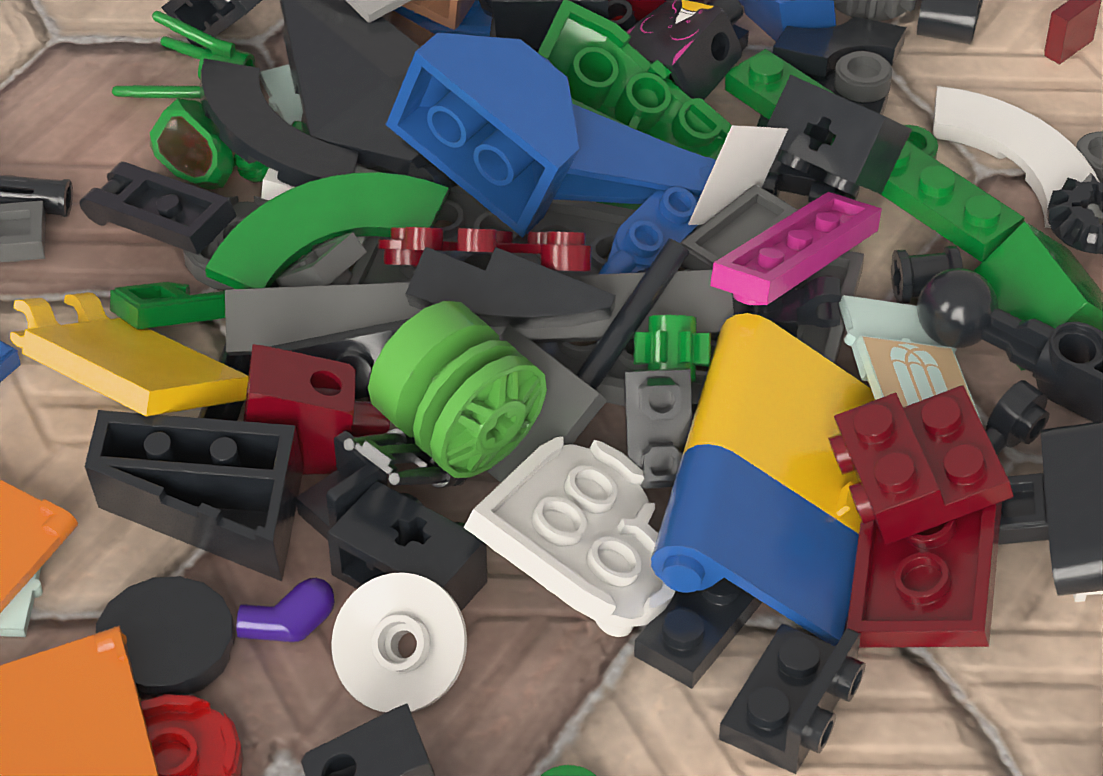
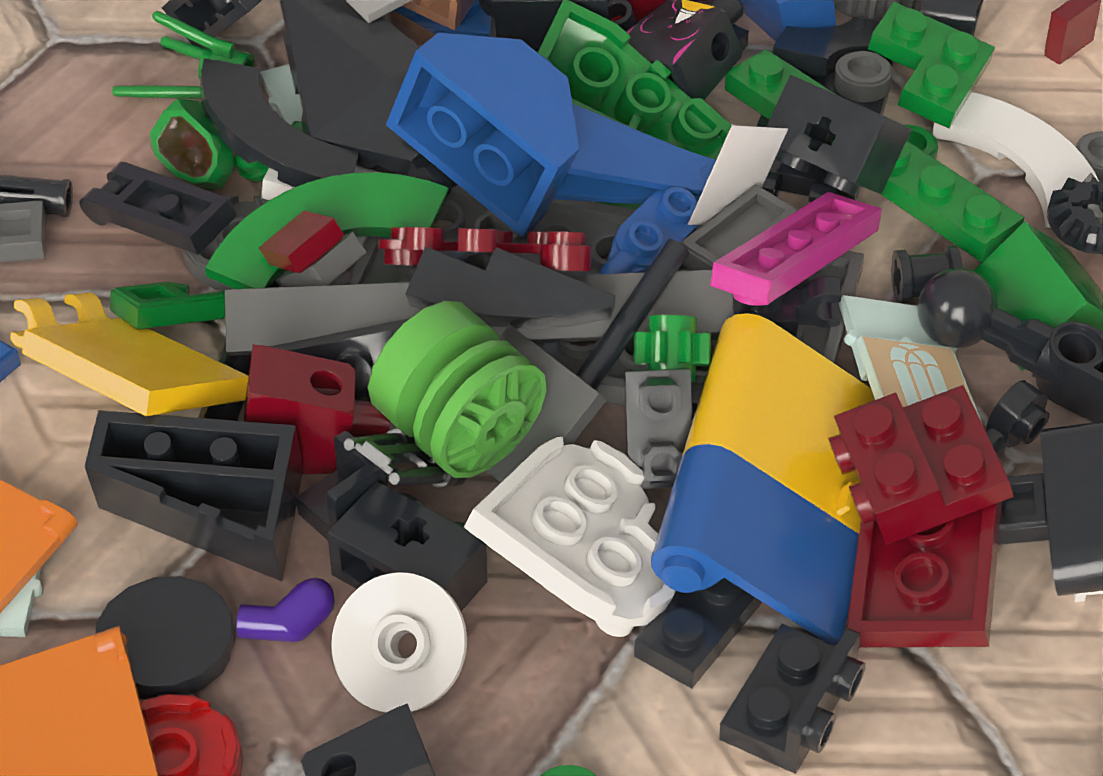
none -> dark red tile [259,210,344,273]
none -> green plate [868,2,995,129]

